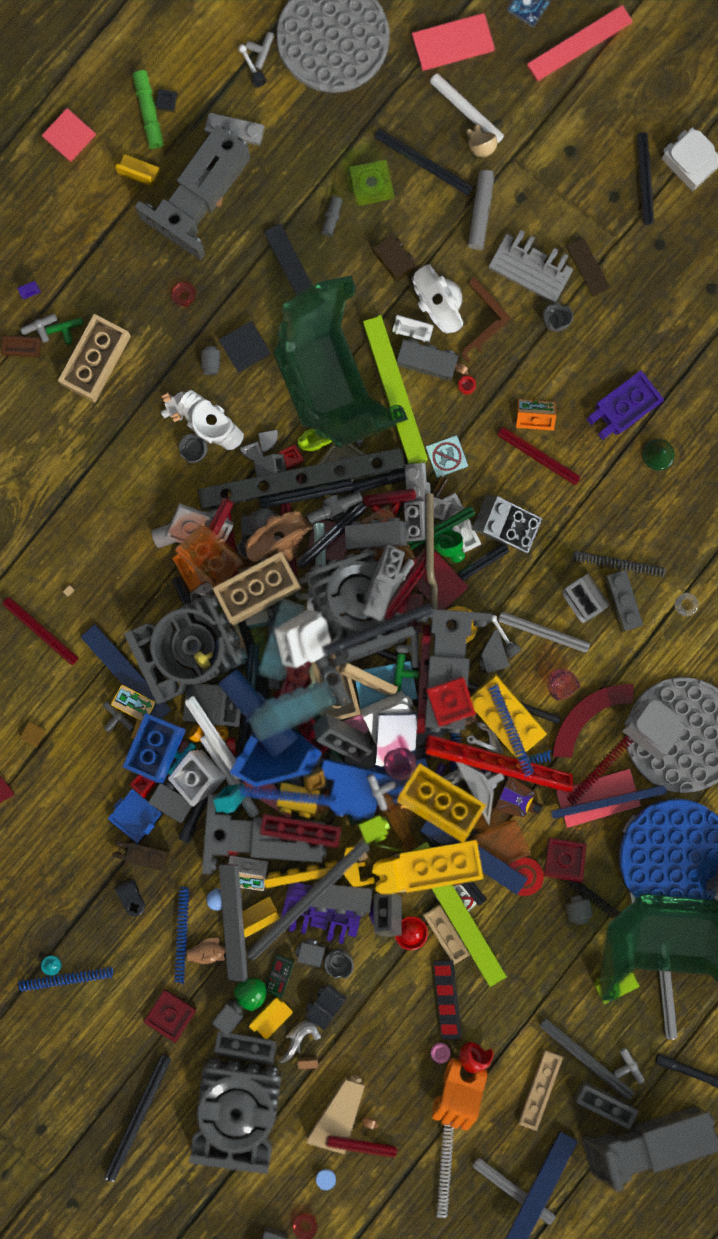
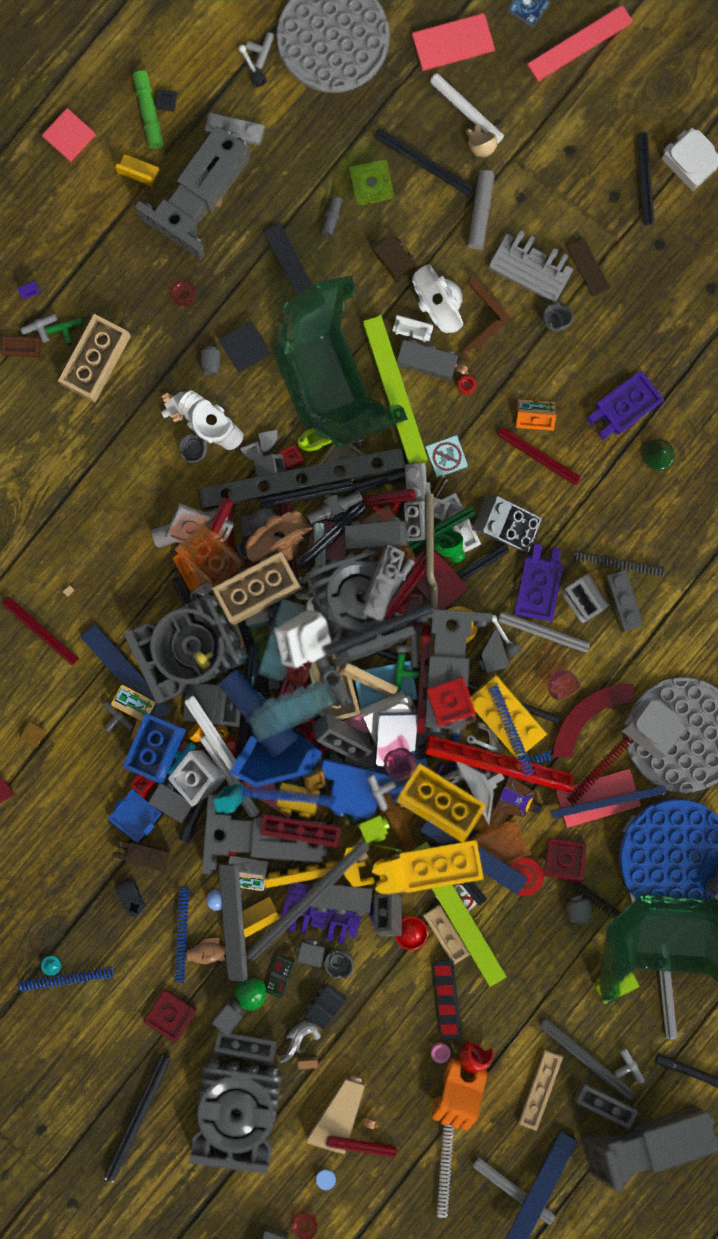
yellow panel [249,997,293,1039] -> none
clear piece [675,593,699,617] -> none
none -> dark purple tile [514,544,564,621]

